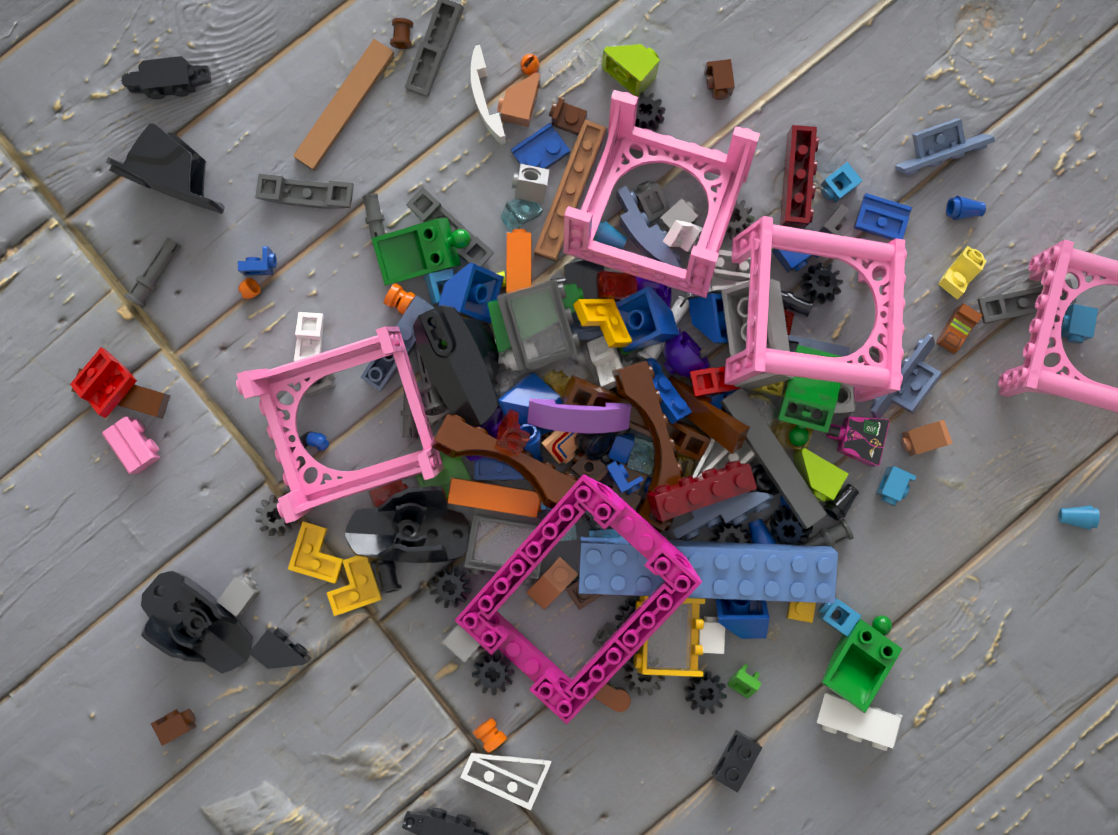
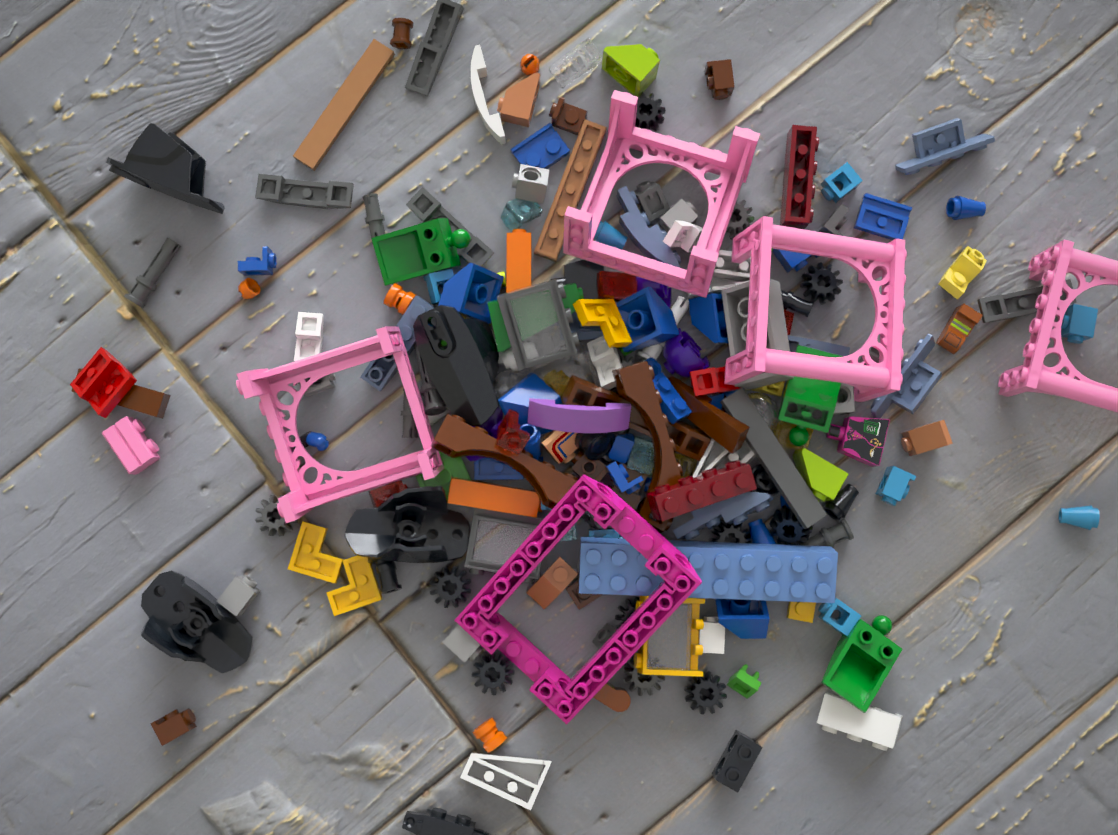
black hinge [121,56,211,99] -> none
black slope [249,627,311,669] -> none

